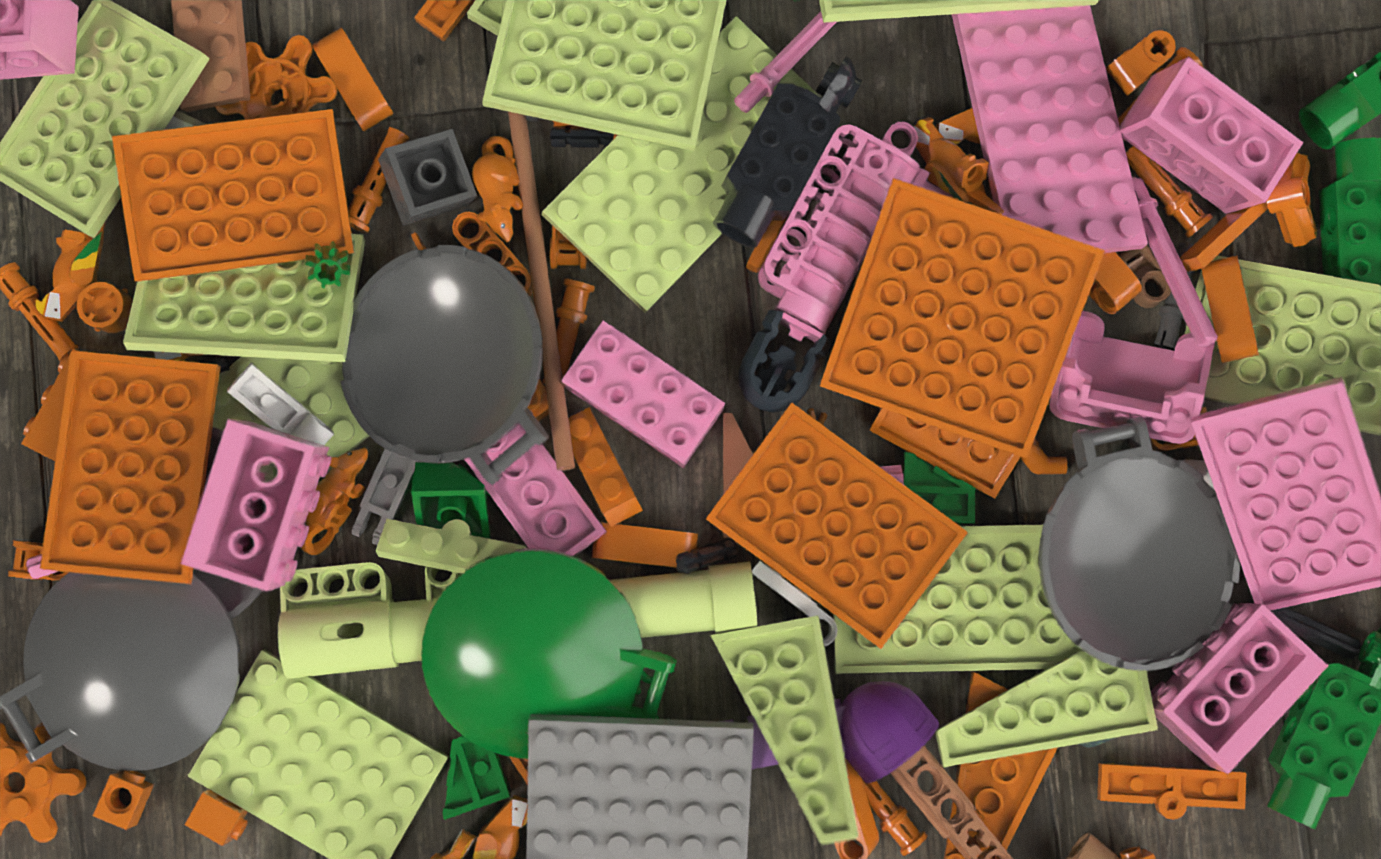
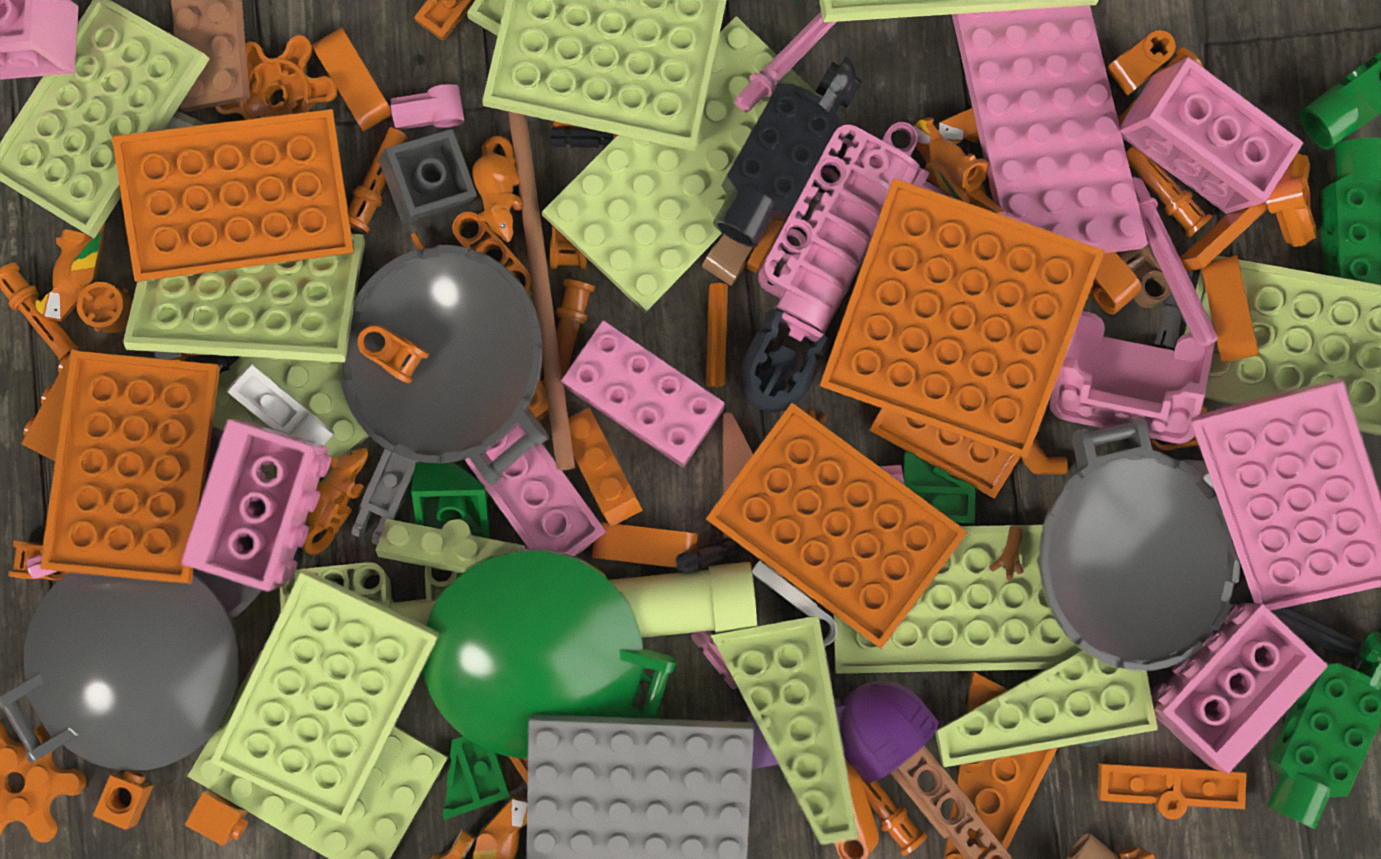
green gear [305,241,351,289] -> none
none -> yellowish green plate [210,568,439,824]
none -> orange piece [358,323,429,384]
none -> bright pink piece [391,84,464,130]
none -> bright pink axle [691,631,738,689]
none -> medium nougat piece [702,234,754,286]
none -> orange axle [706,283,728,388]
none -> dark orange bar [989,527,1024,580]

